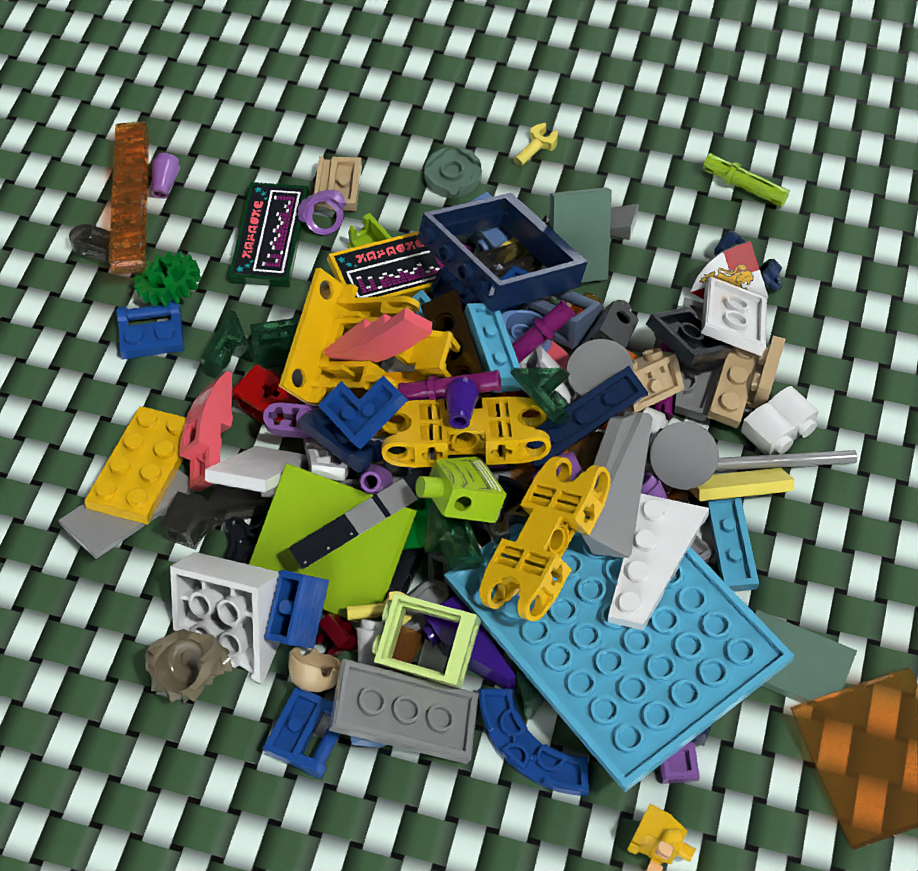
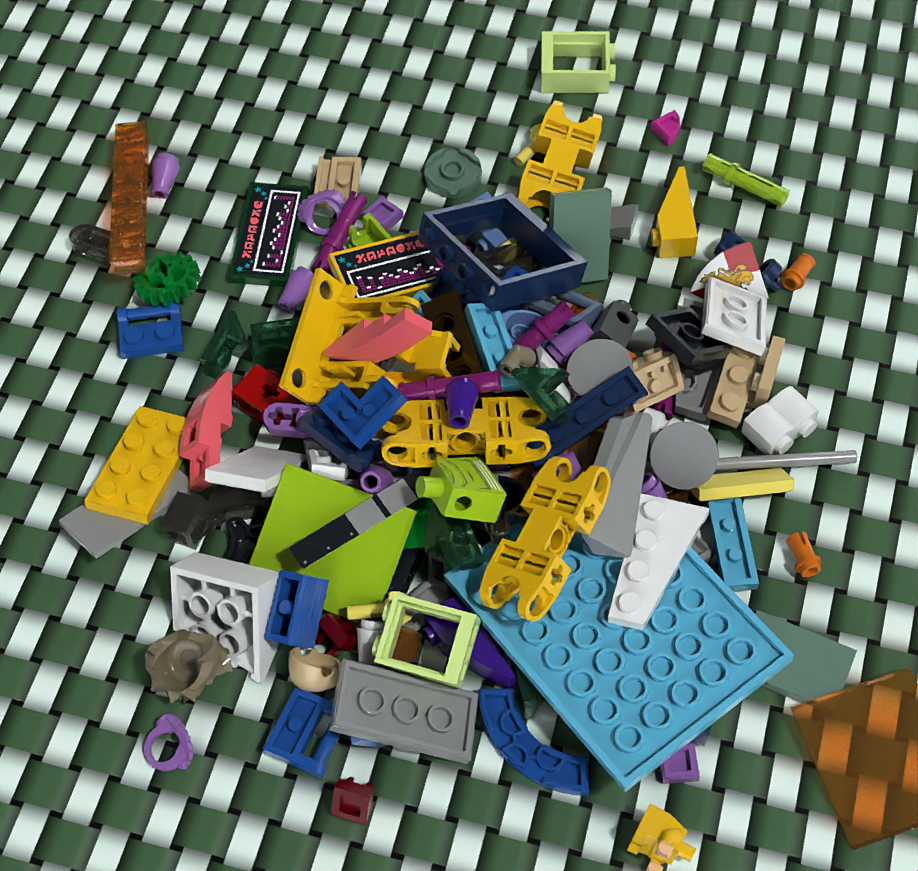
none -> medium lavender piece [144,713,193,772]
none -> medium lavender cone [277,266,314,313]
none -> magenta pin [310,191,368,274]
none -> dark red tile [331,777,374,825]
none -> medium lavender tile [361,196,404,232]
none -> dark tan arm [499,344,536,376]
none -> yellow piece [516,100,602,210]
none -> yellowish green window [541,31,616,93]
none -> medium lavender cone [546,319,594,366]
none -> dark pink tile [651,110,680,147]
none -> yellow slope [651,166,698,258]
none -> orange pin [781,253,816,291]
none -> orange pin [786,531,822,577]

